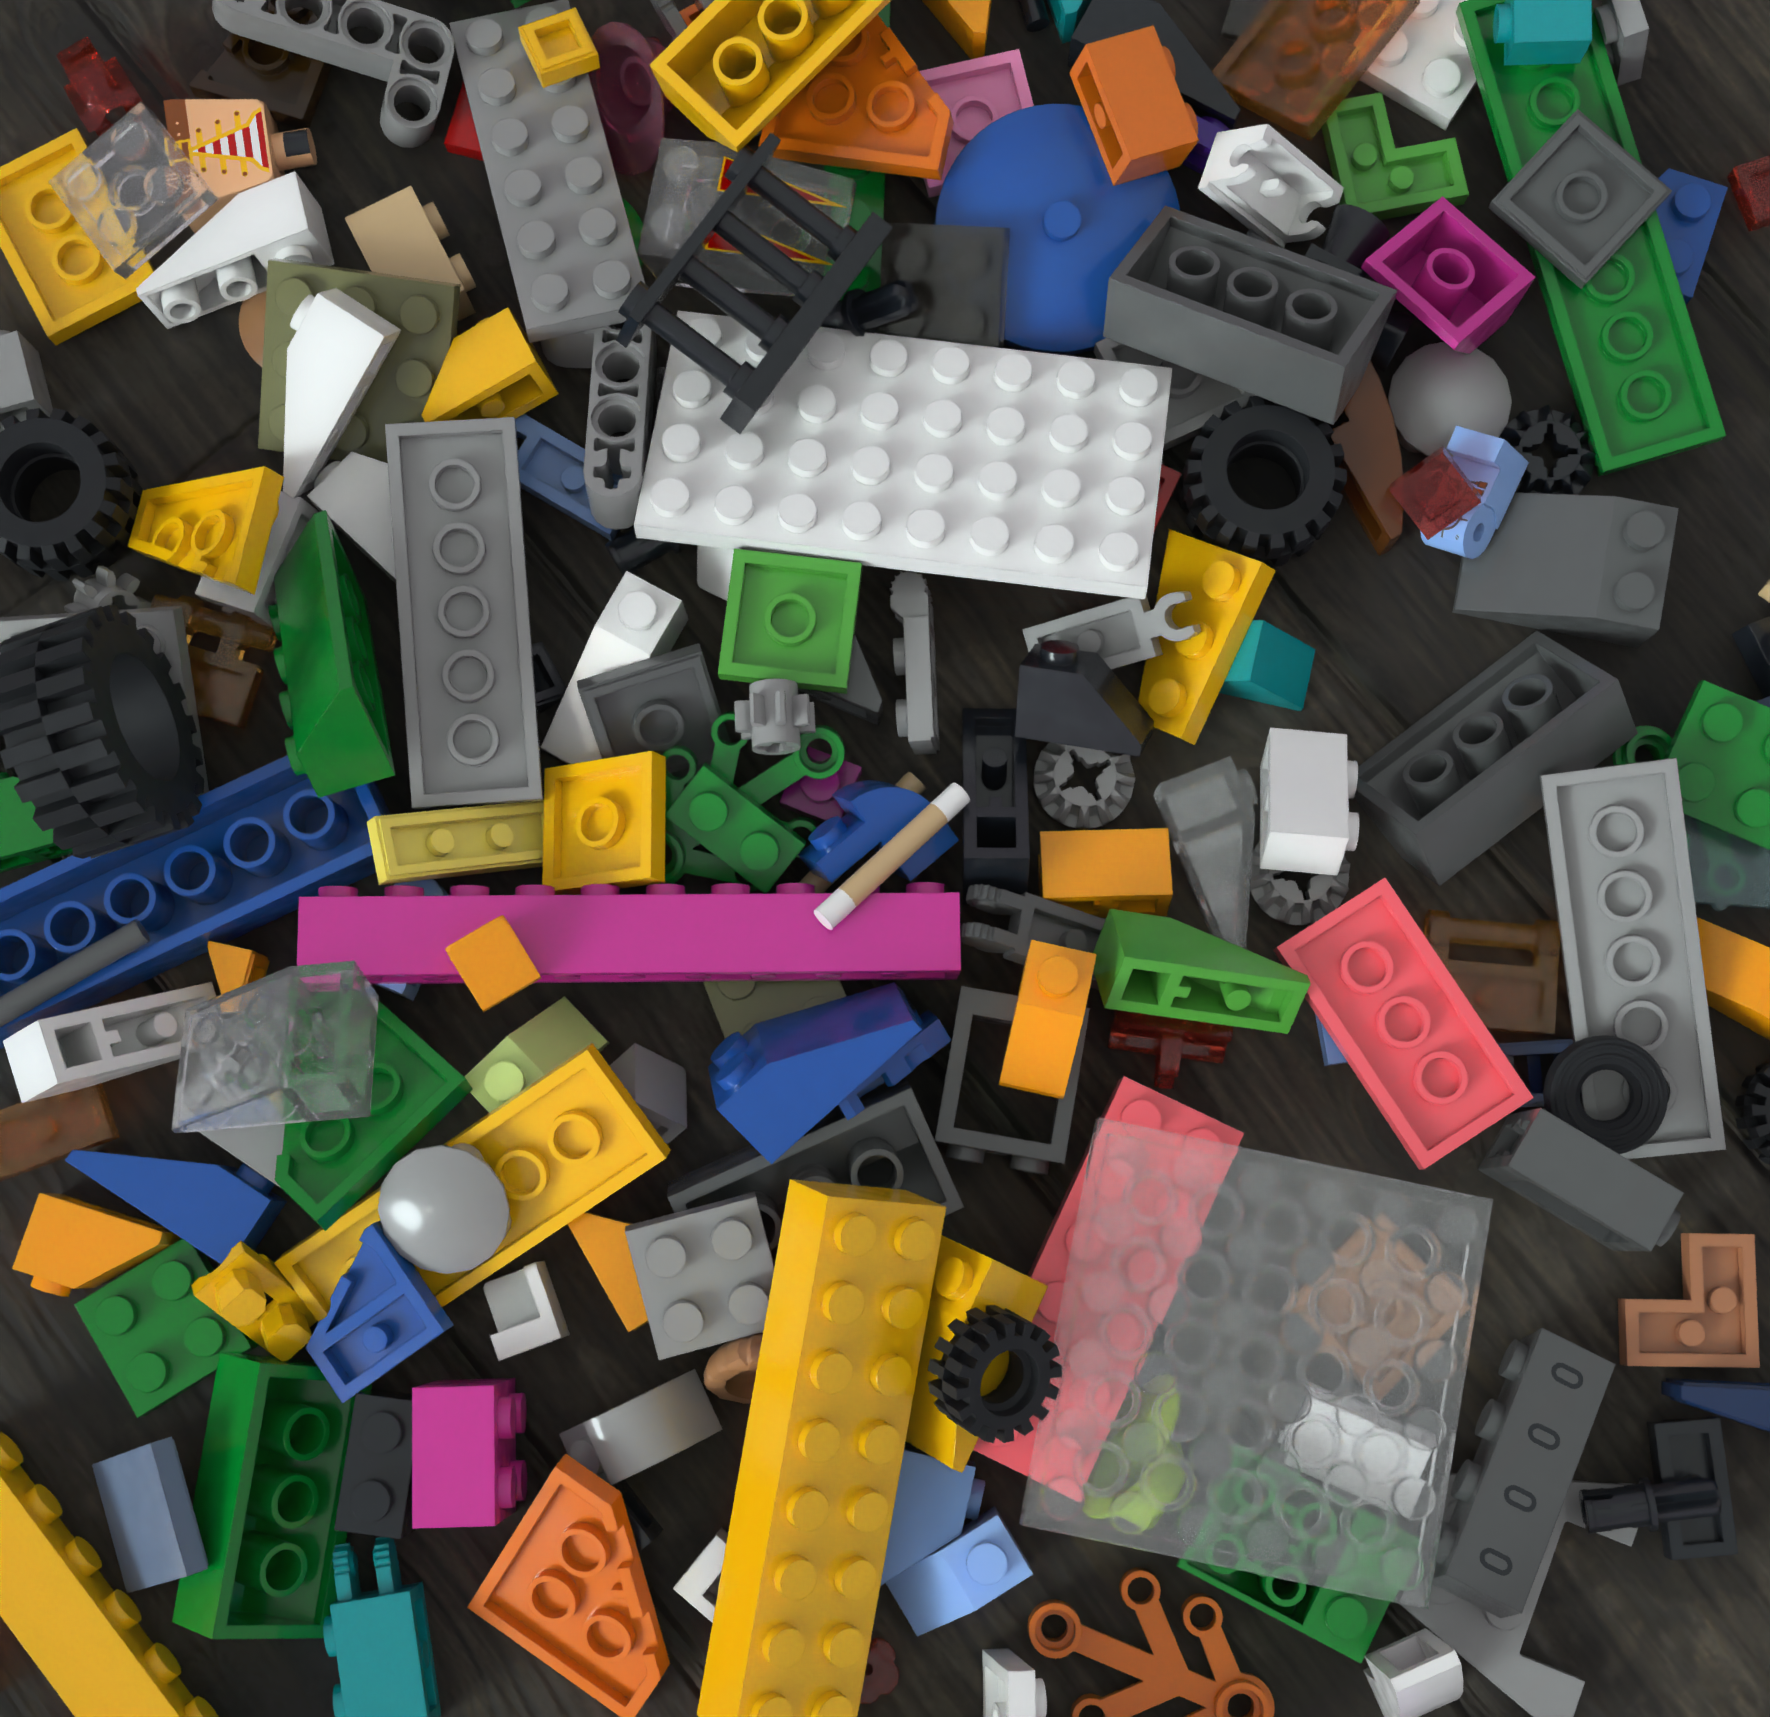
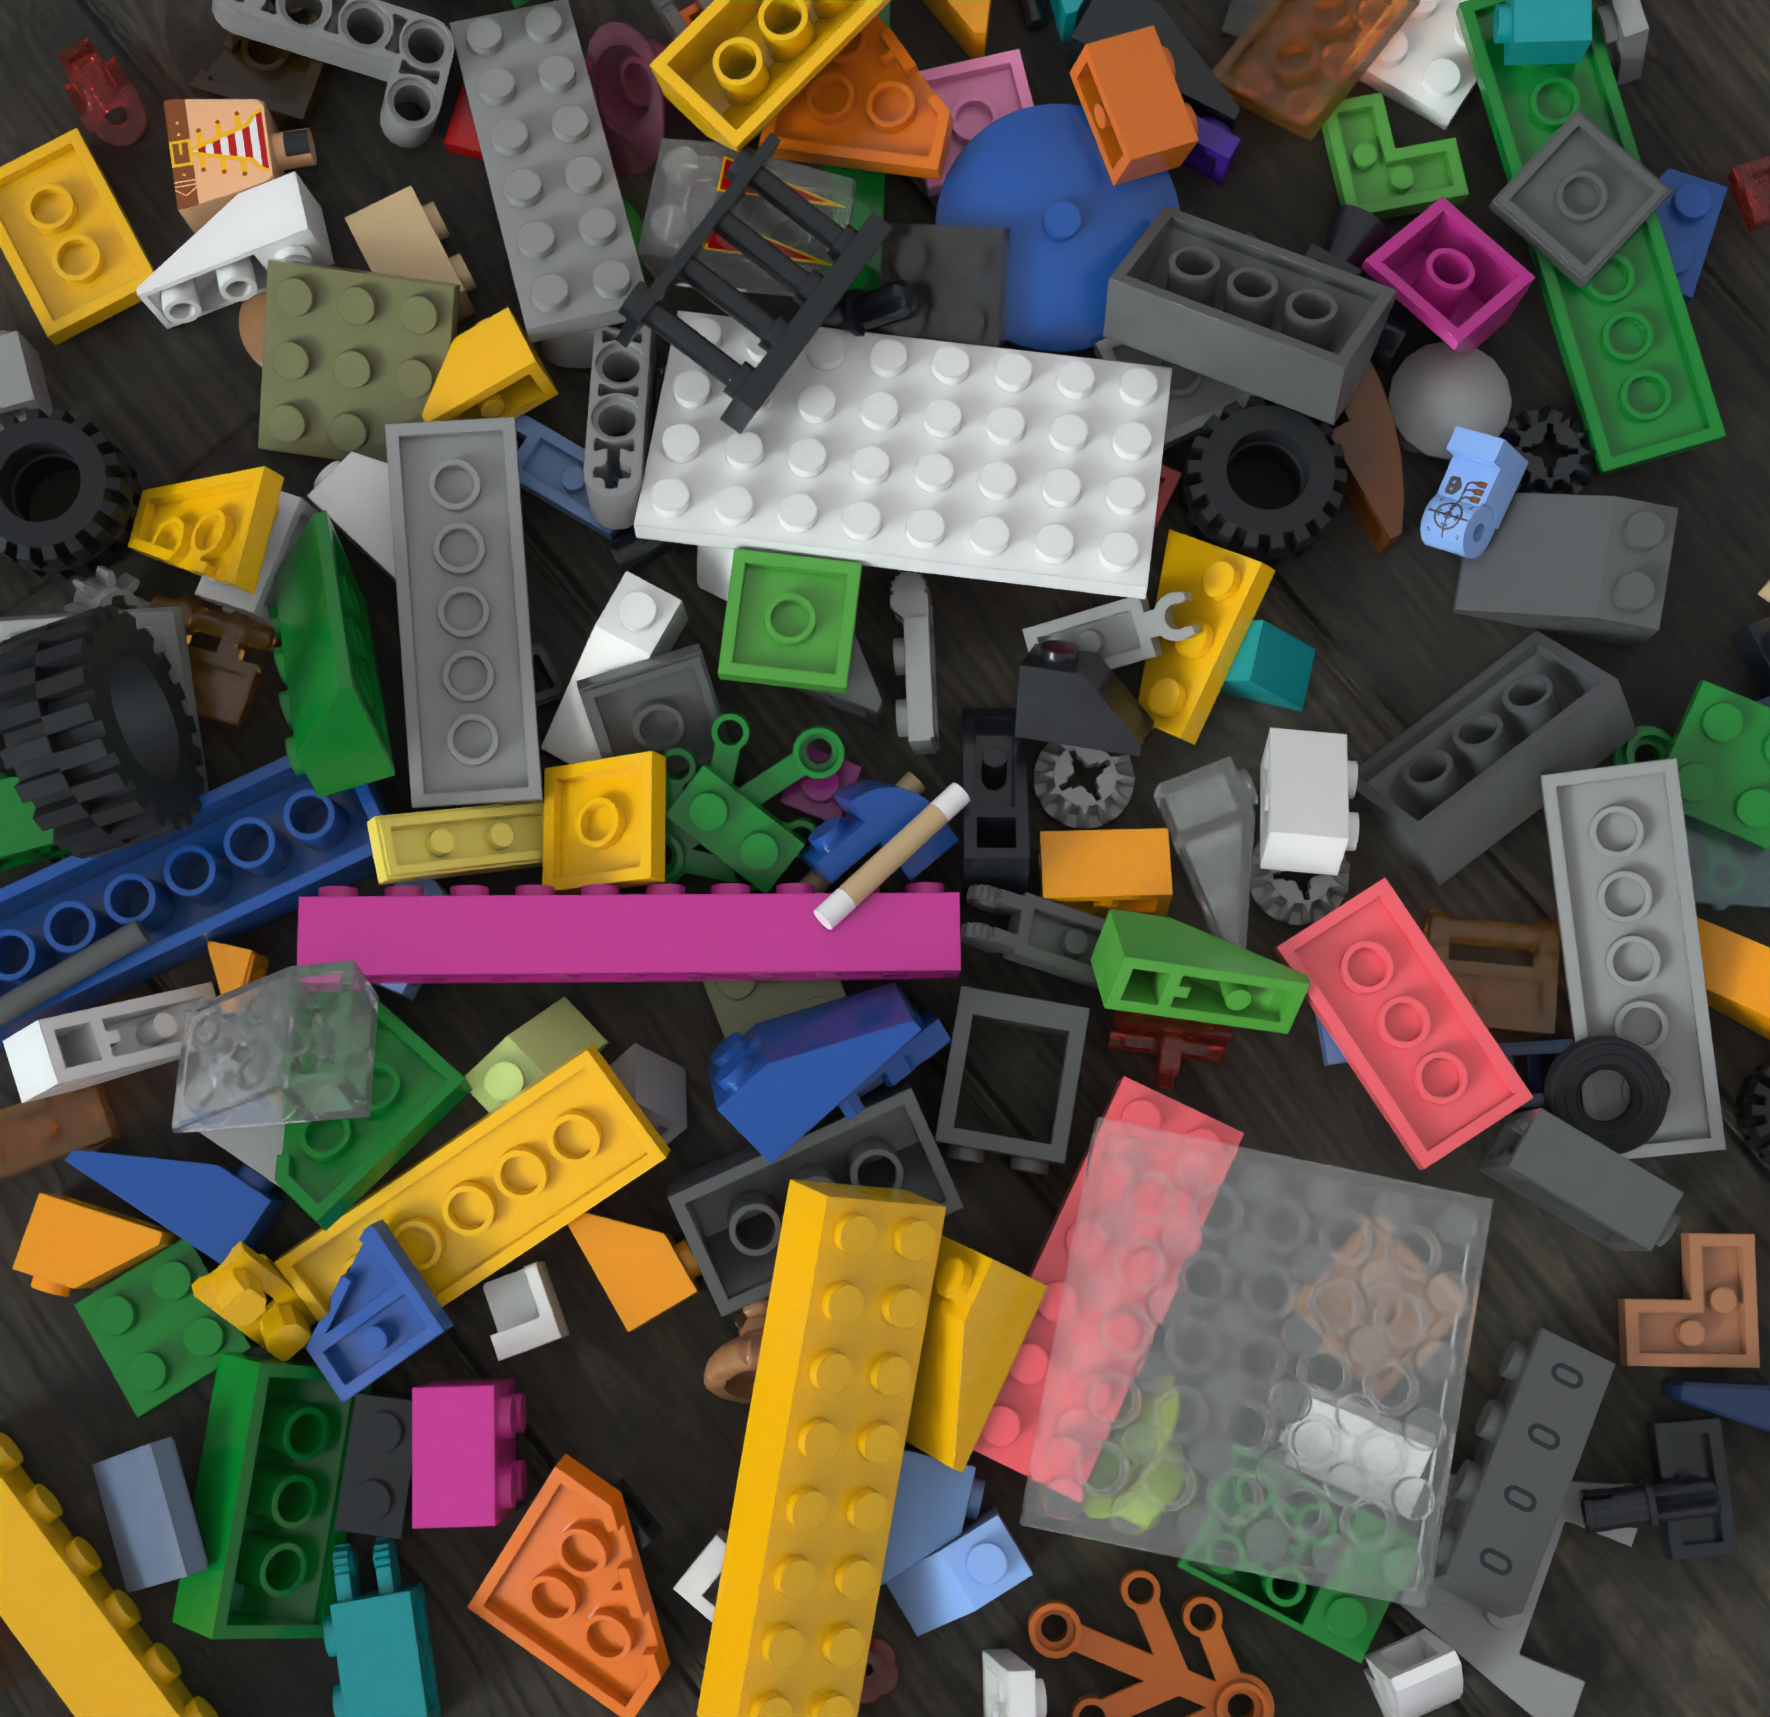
clear plate [48,101,219,279] -> none
white slope [283,288,401,499] -> none
light grey dish [378,1143,512,1274] -> none
light orange slope [445,915,541,1012] -> none
yellow tile [518,7,600,88] -> none
light grey brick [559,1369,723,1485] -> none
light grey plate [625,1192,775,1360] -> none
light grey gear [734,679,816,755] -> none
black tyre [928,1305,1062,1443] -> none
light orange slope [999,940,1097,1099] -> none
white hinge [1198,124,1344,249] -> none
clear red plate [1389,446,1481,540] -> none

